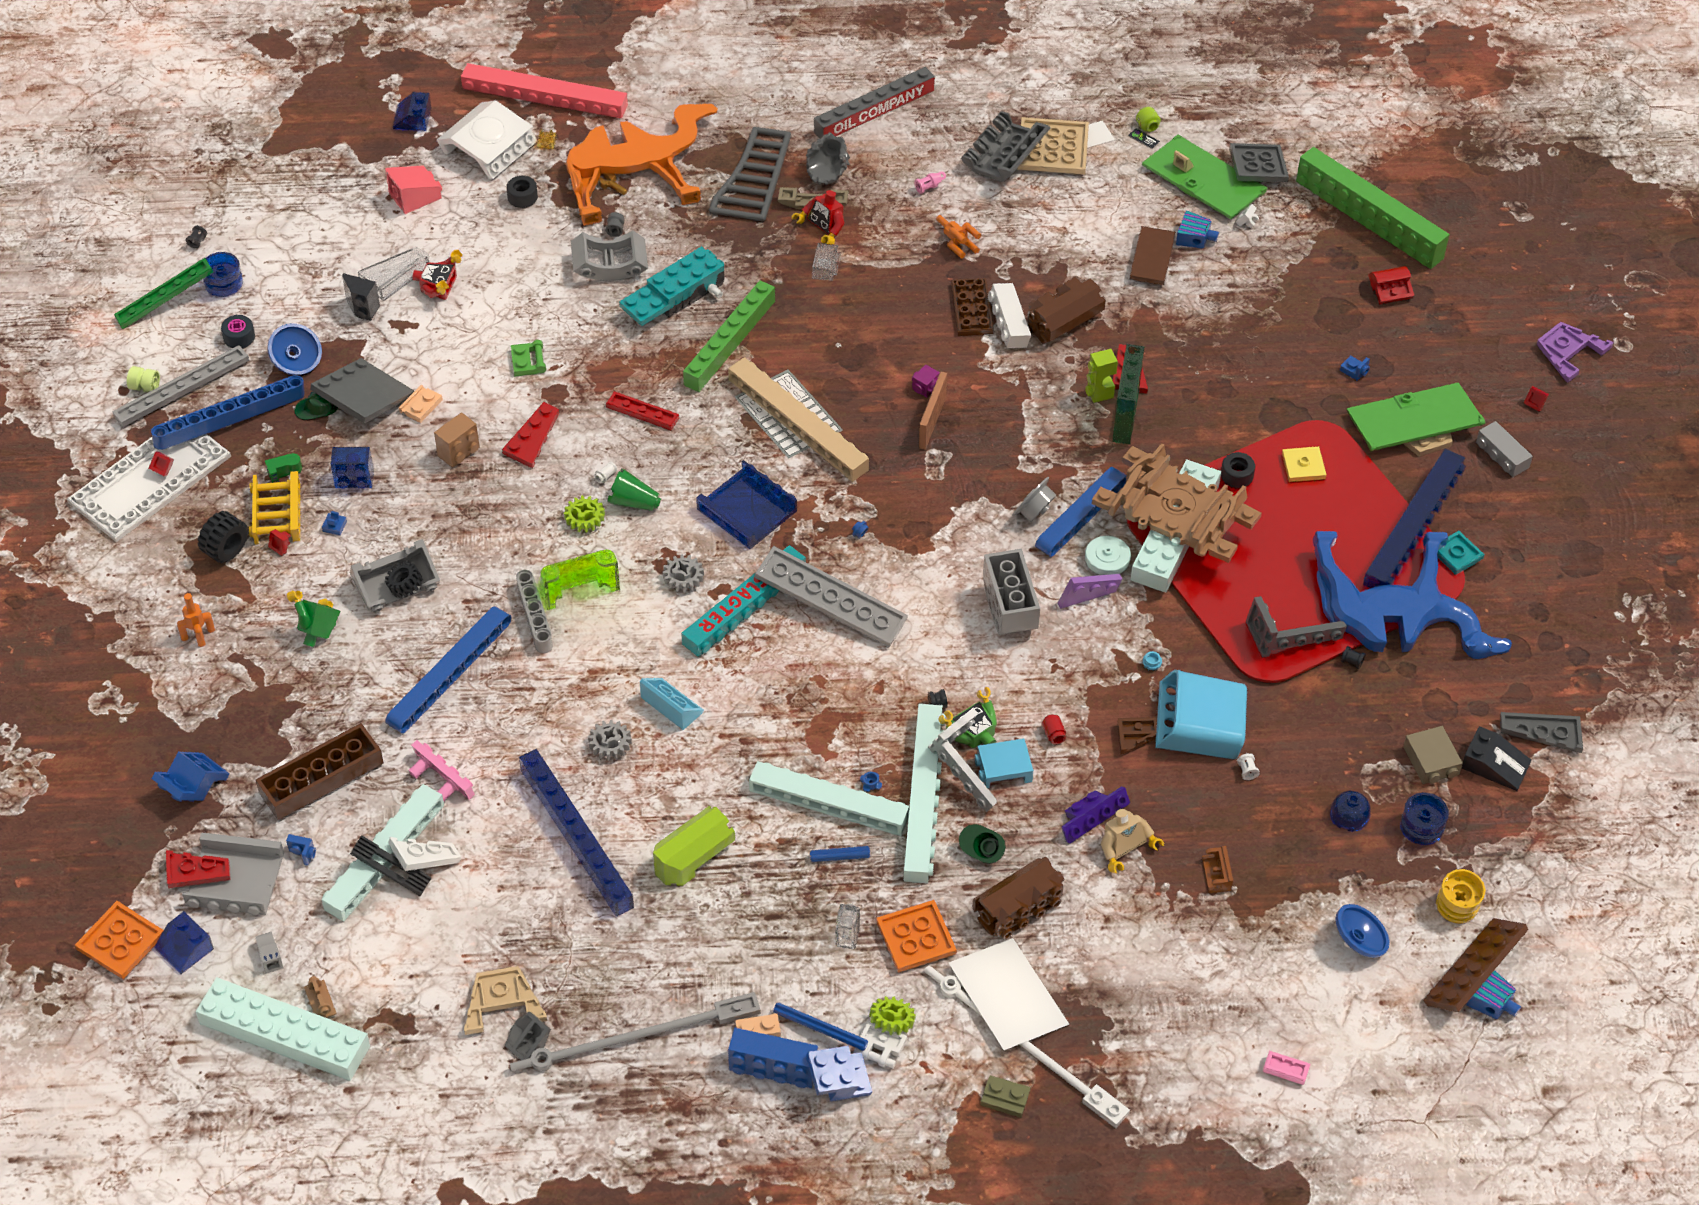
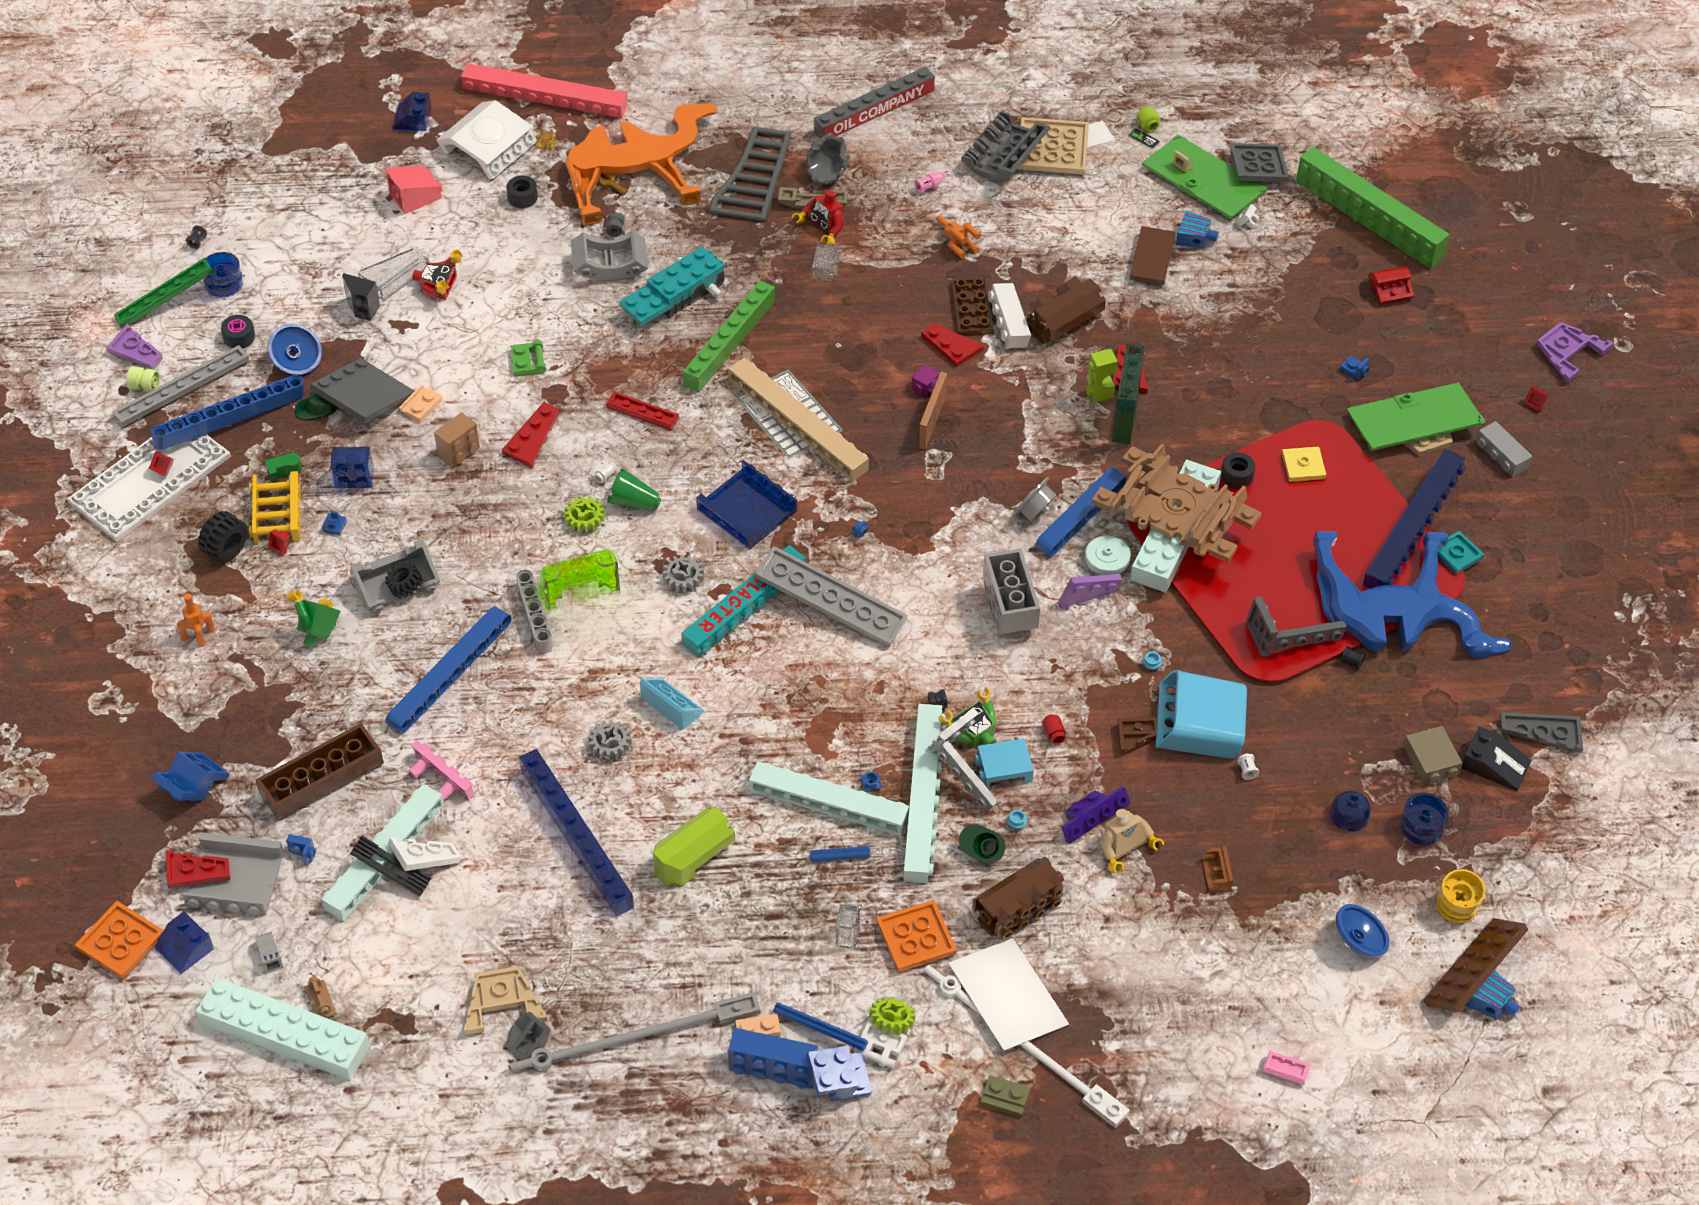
none -> medium lavender wing [106,324,163,369]
none -> red wing [921,323,984,367]
none -> medium azure plate [1007,810,1027,829]

